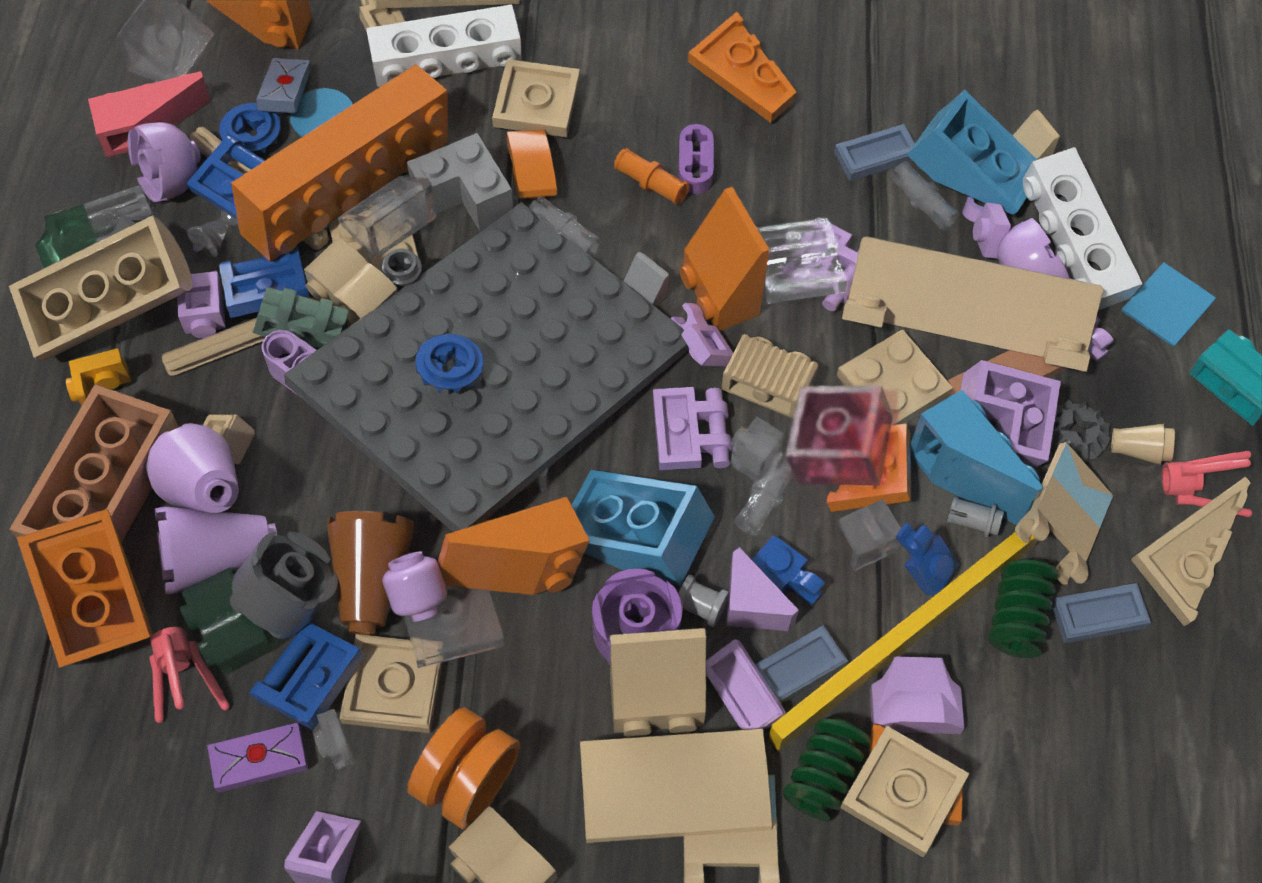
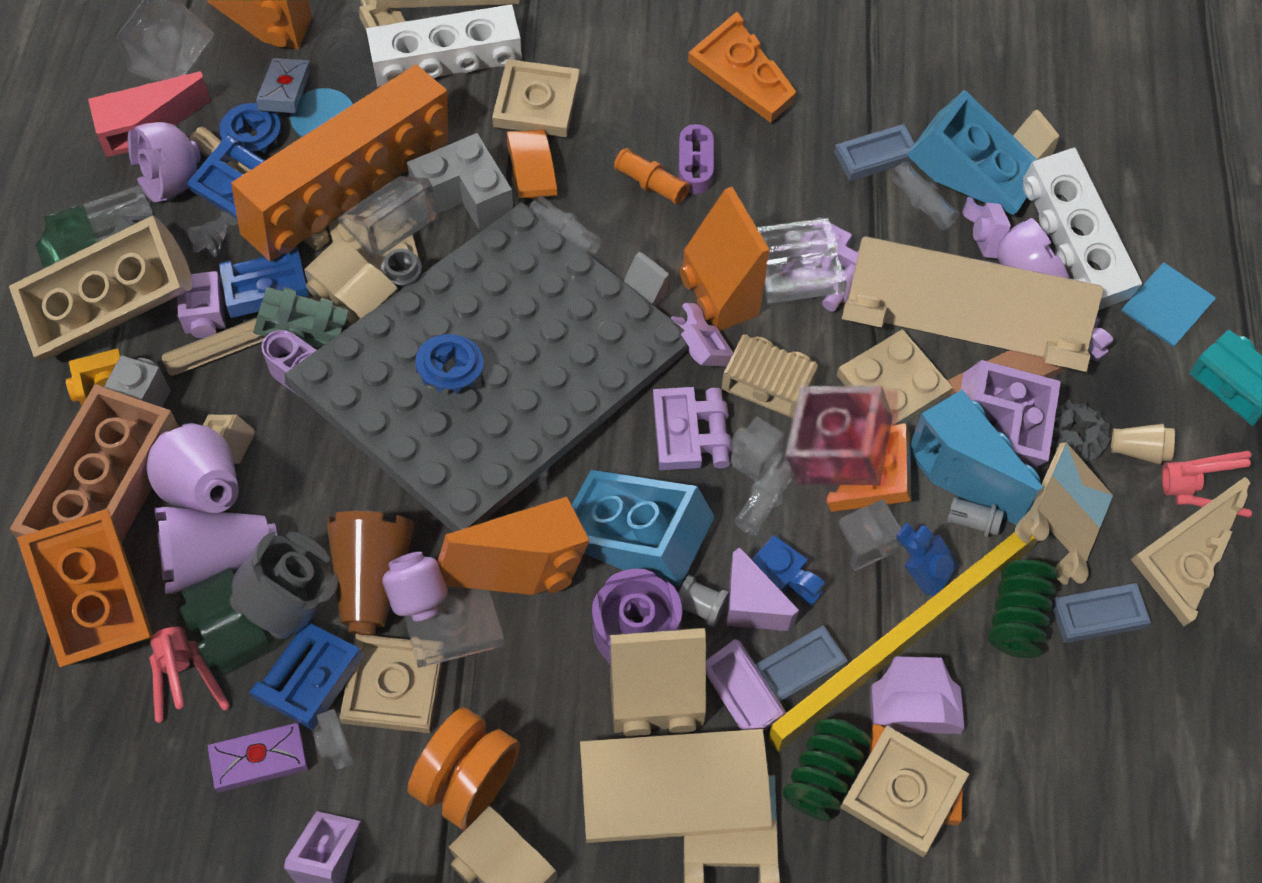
none -> light grey brick [104,355,171,407]

